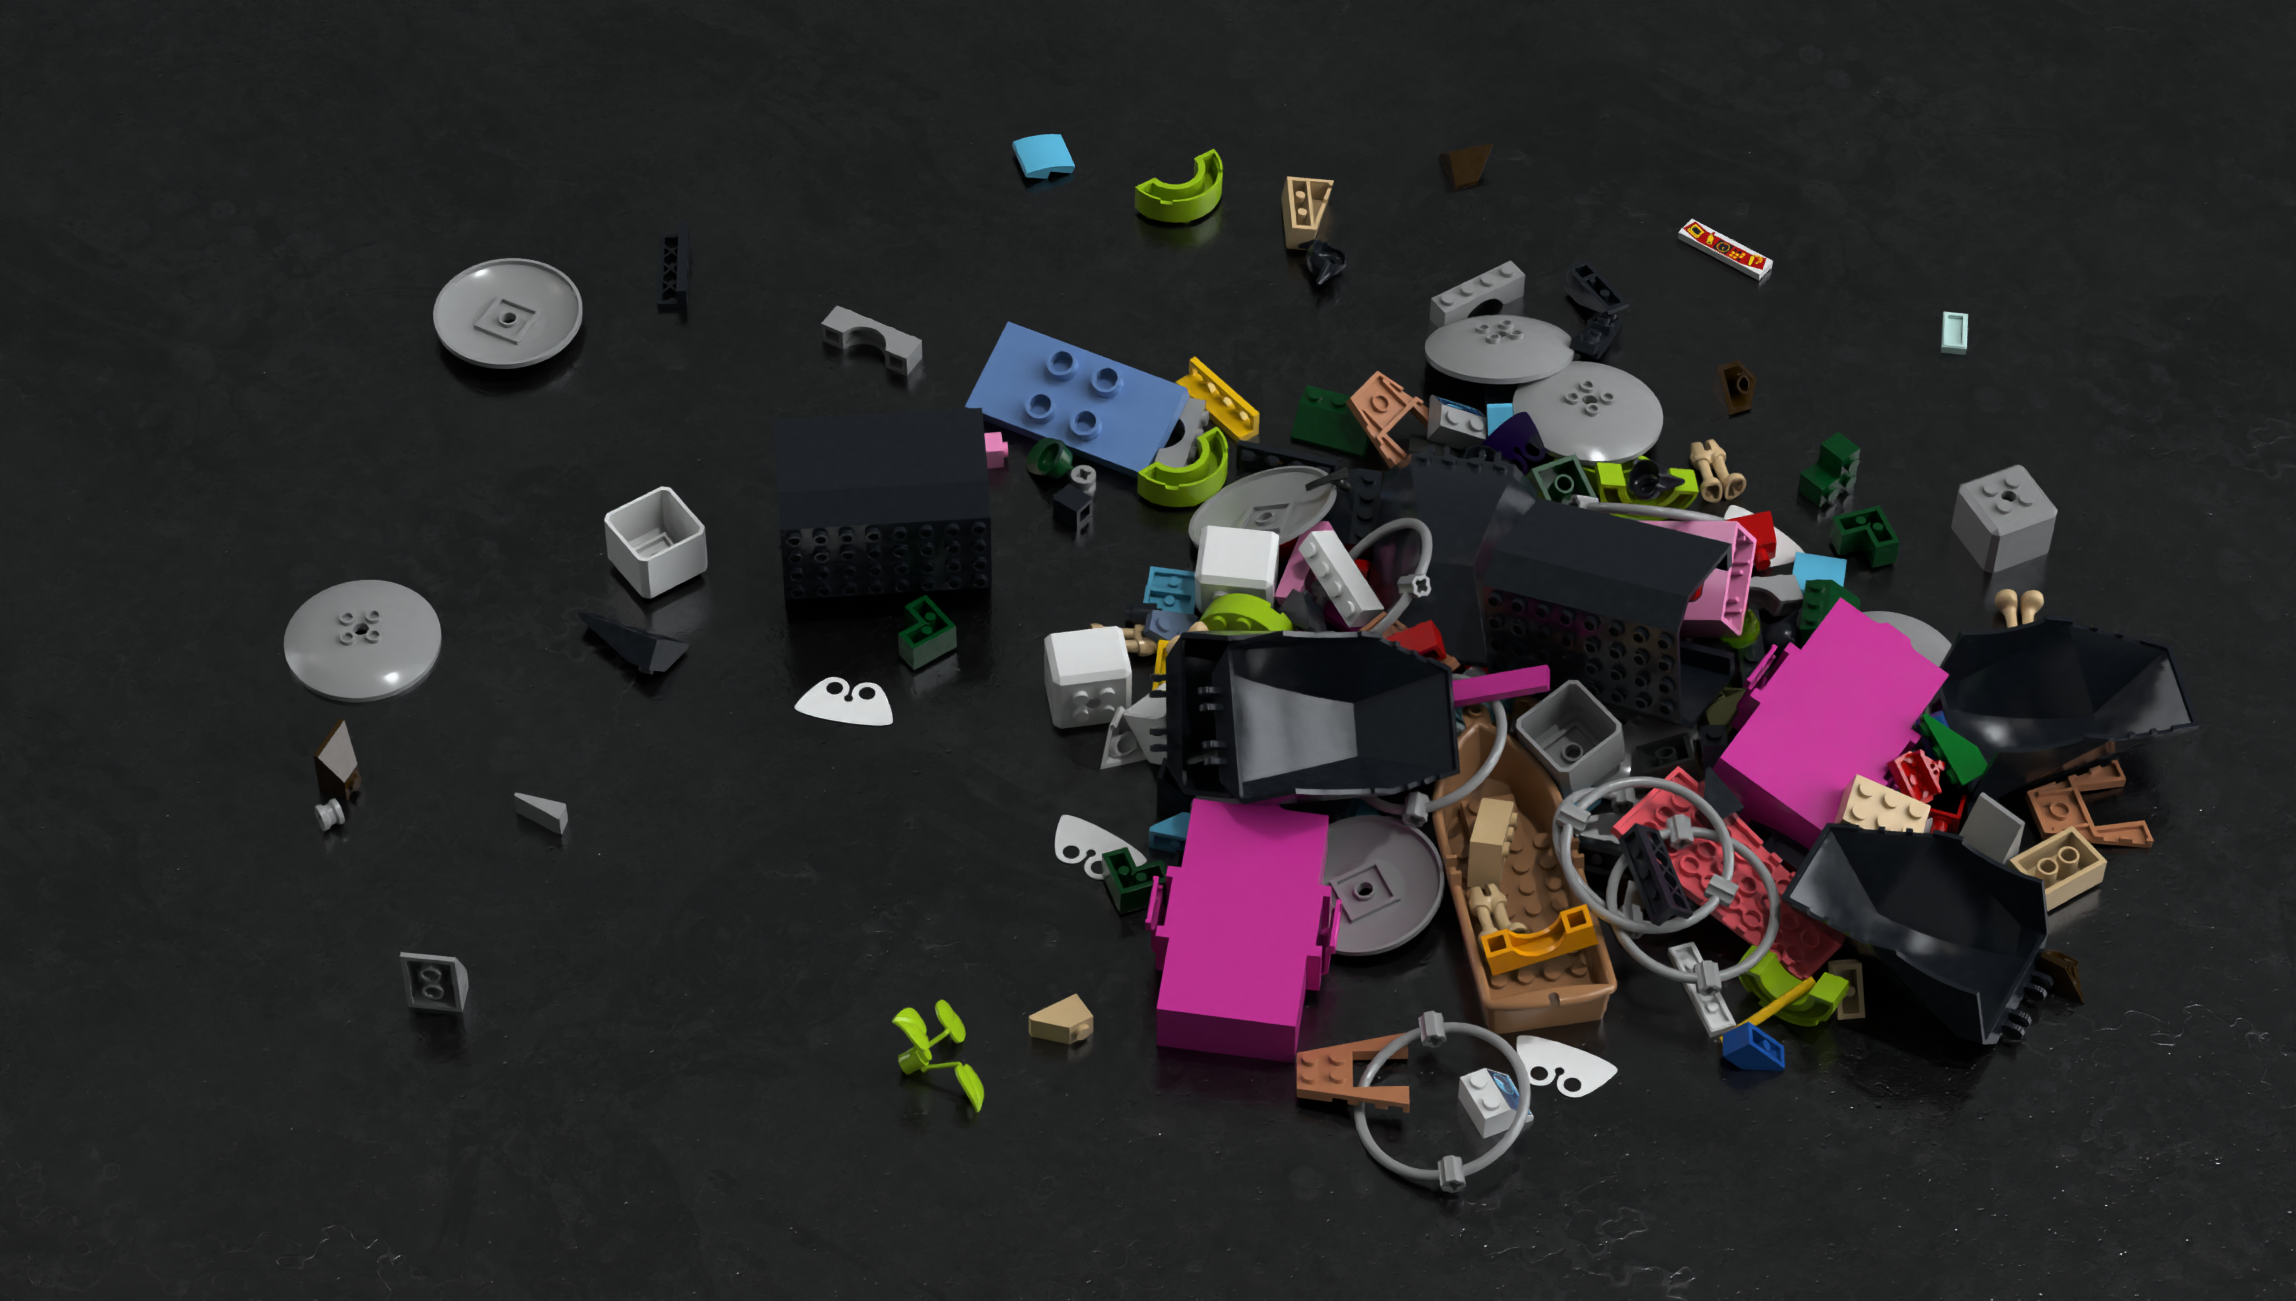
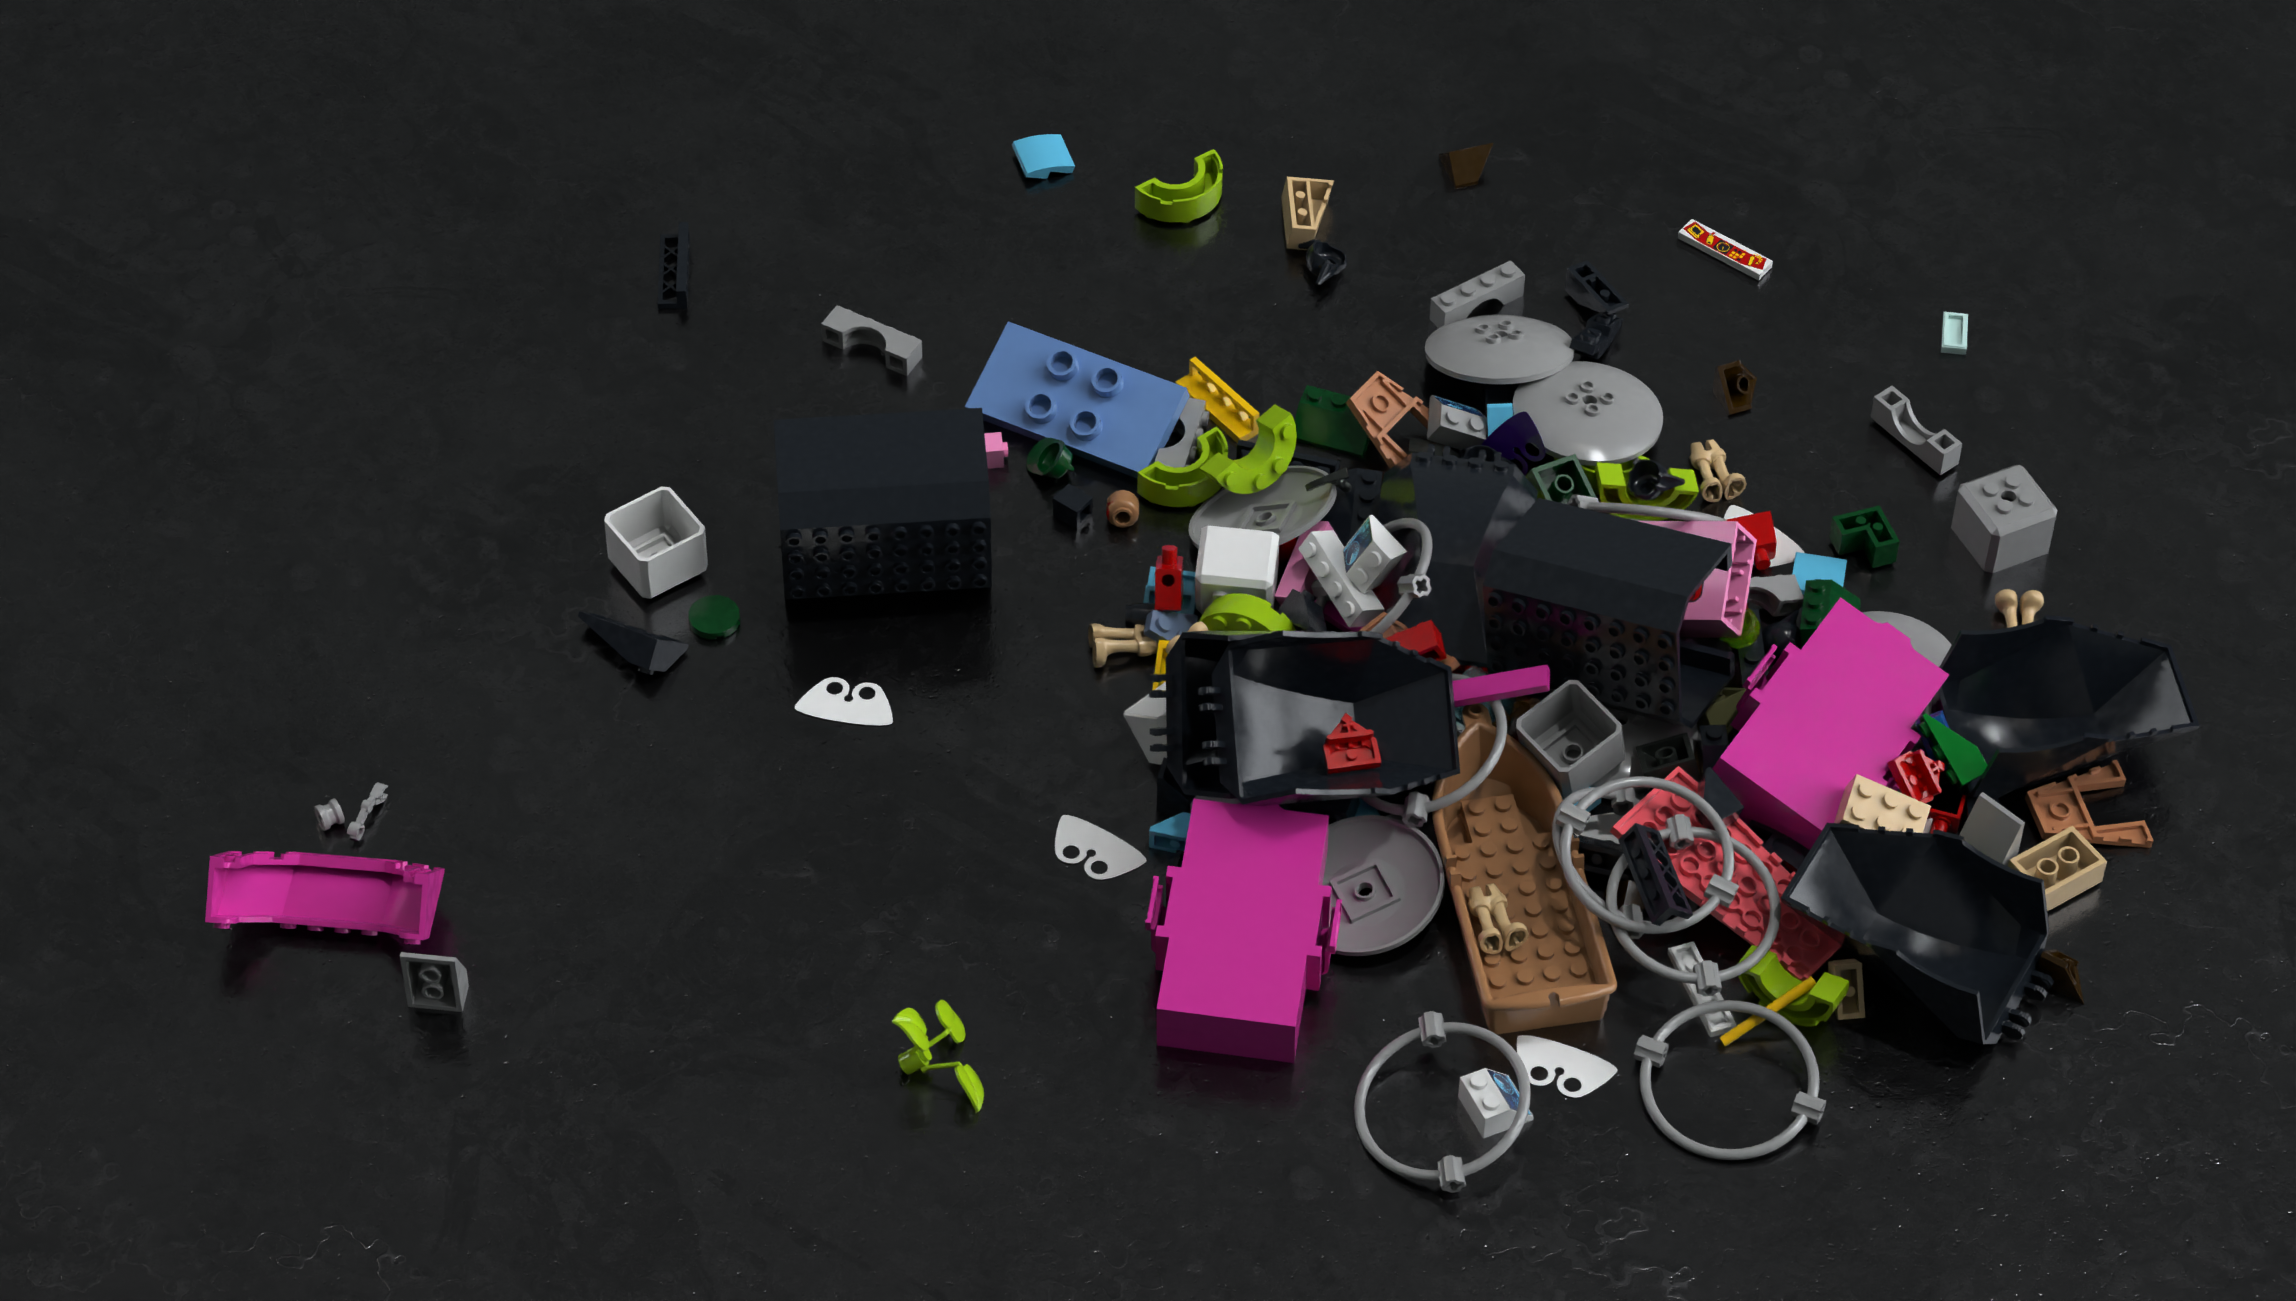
light grey dish [284,580,442,702] -> none
dark brown slope [313,718,361,800] -> none
light grey dish [433,258,583,369] -> none
light grey slope [514,792,568,834] -> none
dark green brick [898,595,957,670] -> none
tan slope [1028,994,1093,1044] -> none
white plate [1044,626,1132,729] -> none
light grey wheel [1071,465,1096,496] -> none
white slope [1100,706,1147,770] -> none
dark green brick [1102,847,1167,914] -> none
nougat wing [1297,1033,1410,1113] -> none
tan wedge [1467,798,1518,890] -> none
light orange arch [1480,904,1599,976] -> none
blue slope [1722,1021,1785,1071] -> none
dark green brick [1798,432,1861,507] -> none
none -> dark pink windscreen [205,851,445,944]
none -> light grey piece [347,782,388,841]
none -> dark green tile [688,595,740,640]
none -> medium nougat head [1106,490,1139,528]
none -> red torso [1155,545,1183,611]
none -> lime brick [1200,404,1297,494]
none -> red slope [1323,713,1381,774]
none -> white slope [1342,515,1407,594]
none -> light grey piece [1634,1000,1826,1160]
none -> light grey arch [1871,386,1962,475]

